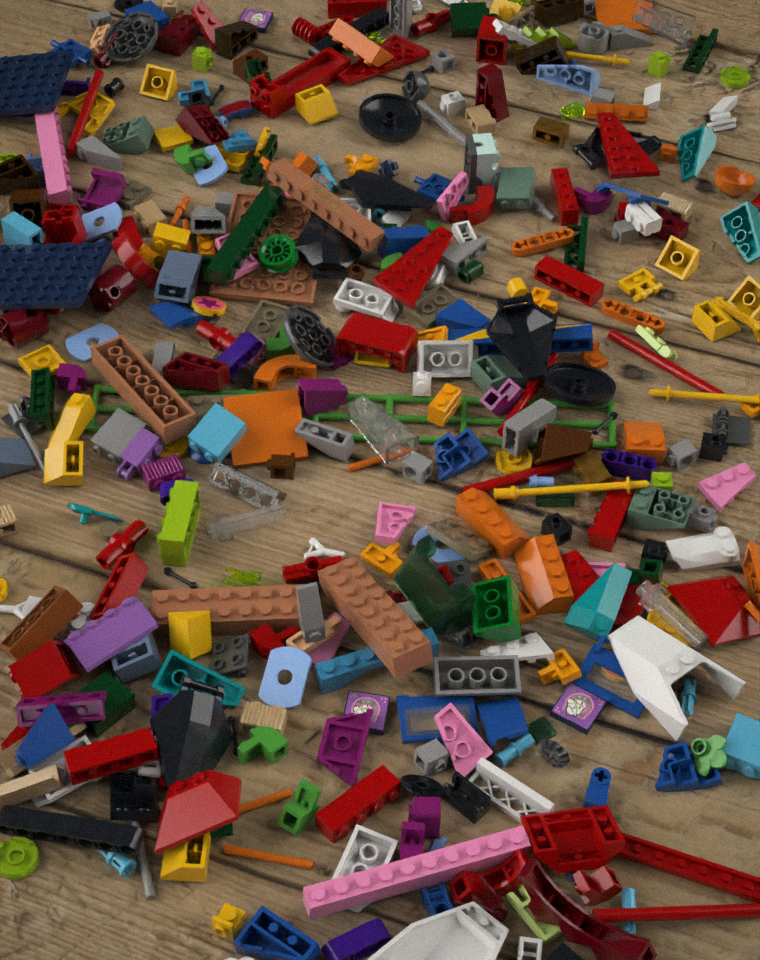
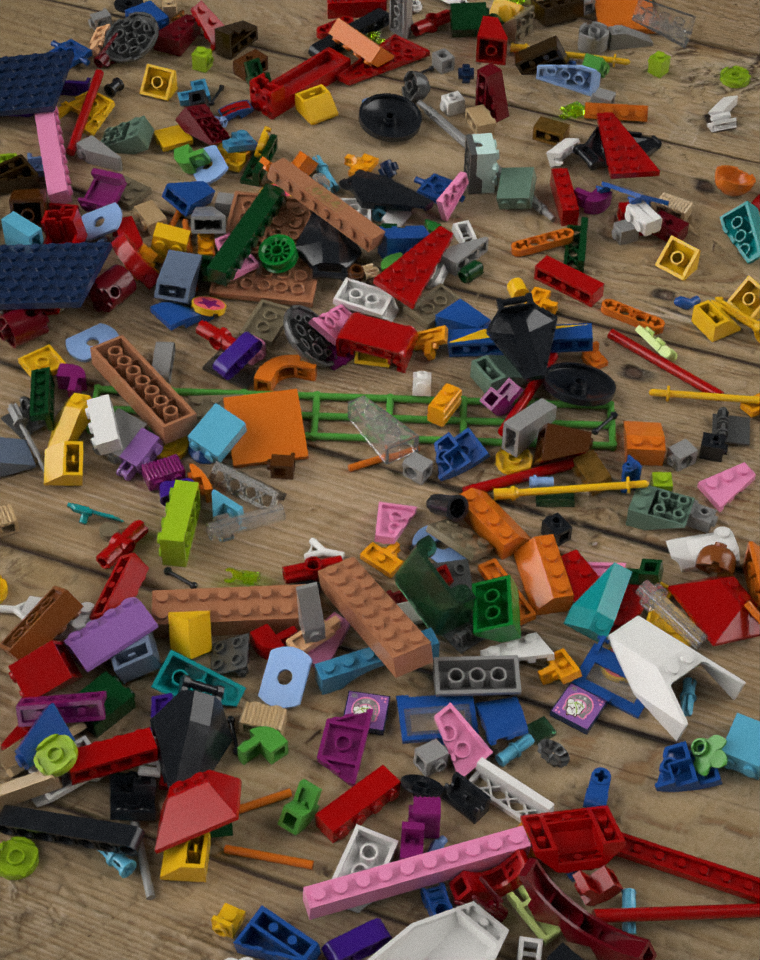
dark red wedge [162,351,231,391] -> none
tile [238,8,274,33] -> none
bright green brick [266,325,295,361] -> none
red piece [291,17,324,45] -> none
light grey slope [294,418,355,462] -> none
magenta slope [298,378,348,418] -> none
white slope [417,340,479,377] -> none
red arch [449,185,494,226] -> none
white wing [492,19,538,47] -> none
lime slope [522,25,577,48] -> none
red brick [587,479,636,552] -> none
dark purple beam [602,449,657,482] -> none
yellow plate [617,268,663,302] -> none
black brick [639,538,668,568] -> none
white slope [643,83,661,110] -> none
orange bracket [659,144,678,163] -> none
teal wedge [678,125,717,182] -> none
dark green fence [682,28,719,74] -> none
none -> lime tile [33,734,78,777]
none -> white brick [85,394,123,455]
none -> blue slope [162,181,215,217]
none -> orange slope [187,463,213,503]
none -> medium azure slope [212,489,244,524]
none -> bright pink wing [308,304,352,346]
none -> tan gear [361,263,380,285]
none -> black plant [426,494,469,522]
none -> dark blue gear [458,64,474,83]
none -> white hinge [546,138,580,167]
none -> bright green brick [582,53,610,78]
none -> blue hinge [620,455,642,493]
none -> blue arm [674,296,701,310]
none -> dark orange cylinder [695,542,737,576]

